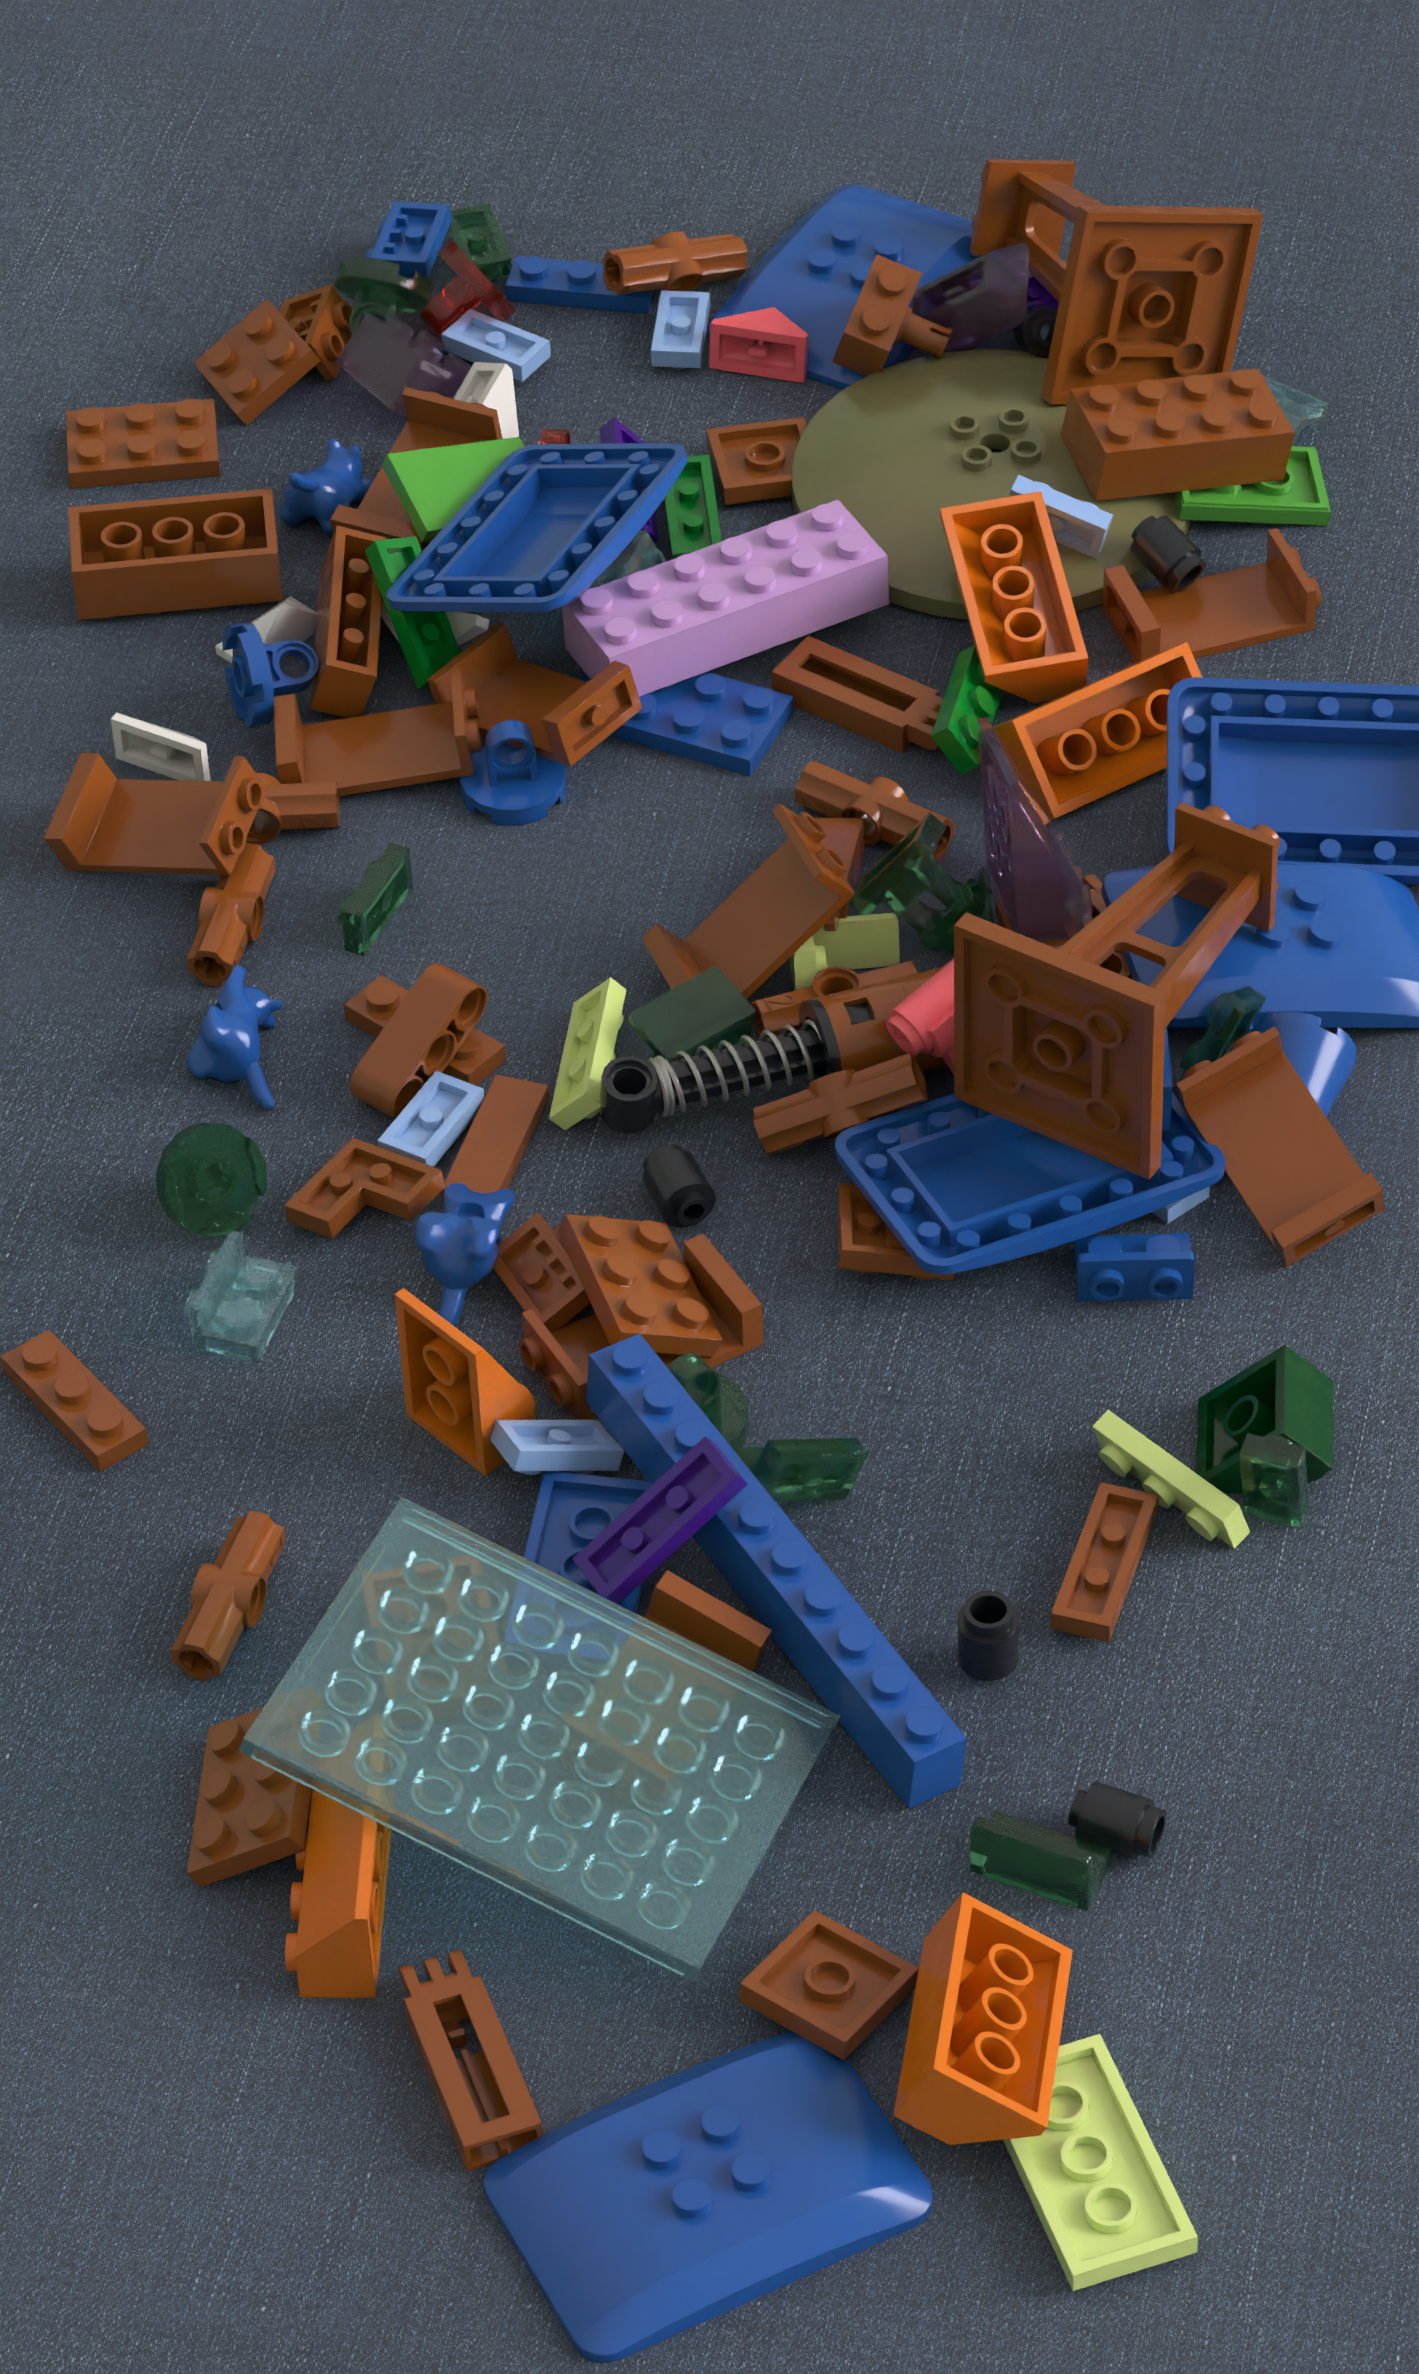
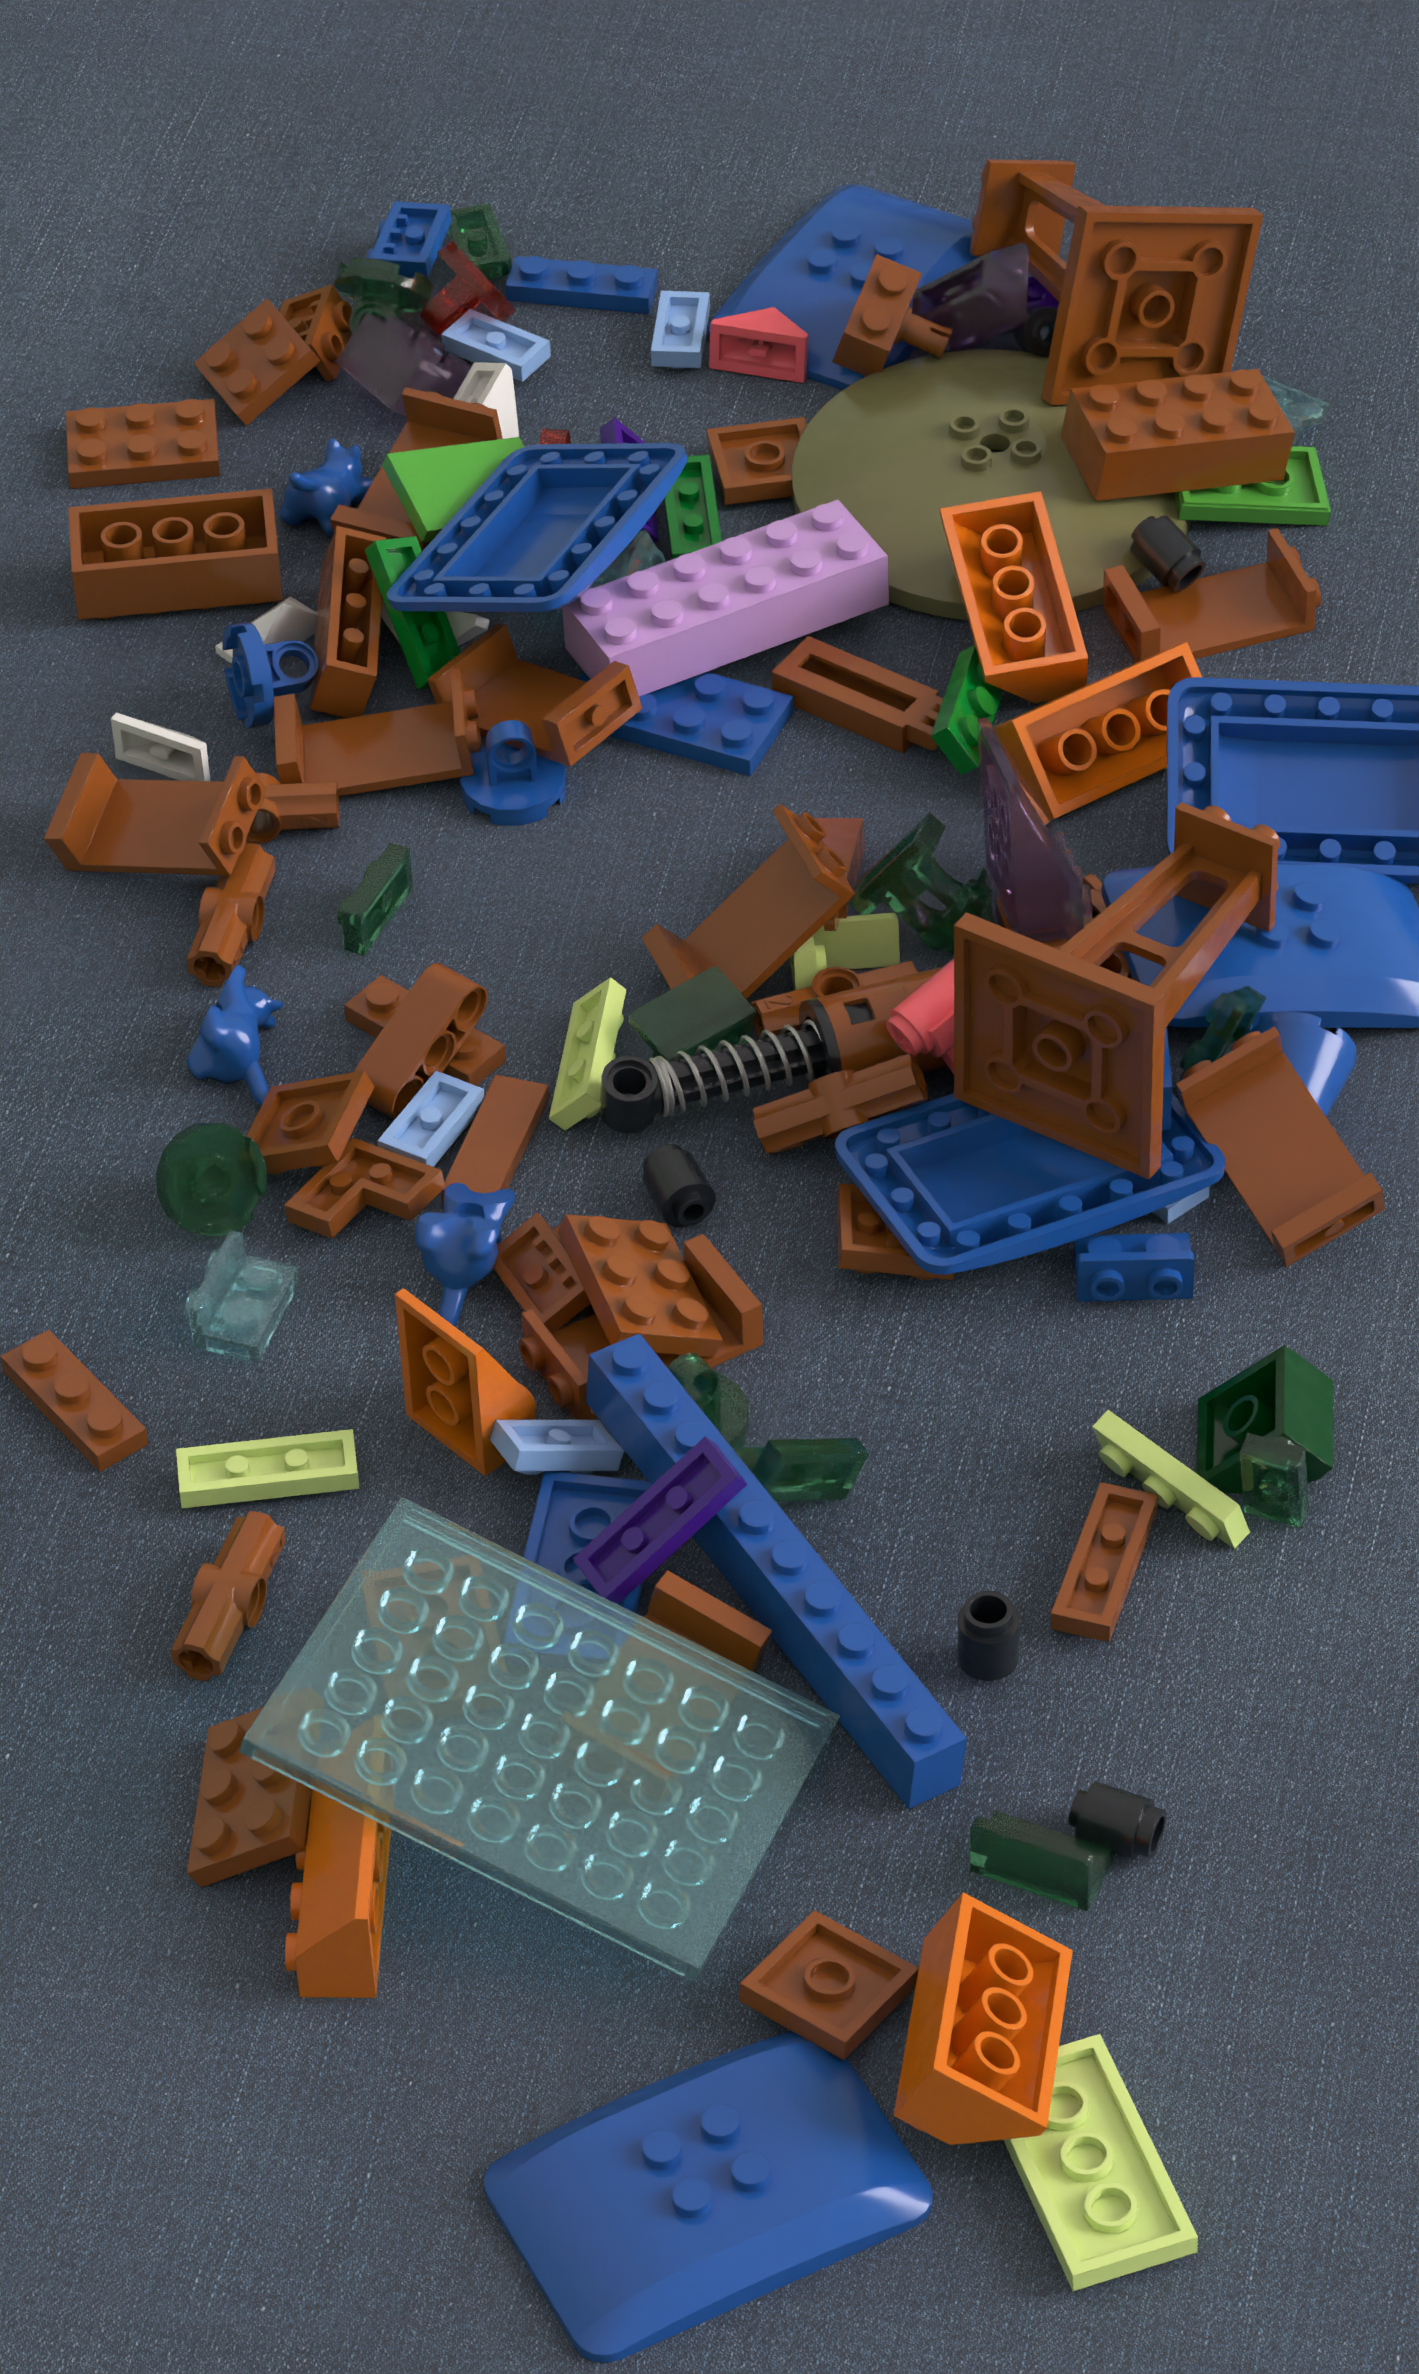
dark orange hinge [398,1949,543,2172] -> none
dark orange piece [602,231,748,295] -> none
dark orange piece [795,761,955,863] -> none
plate [1009,475,1113,559] -> none
none -> yellowish green plate [176,1429,360,1508]
none -> dark orange plate [234,1070,374,1177]

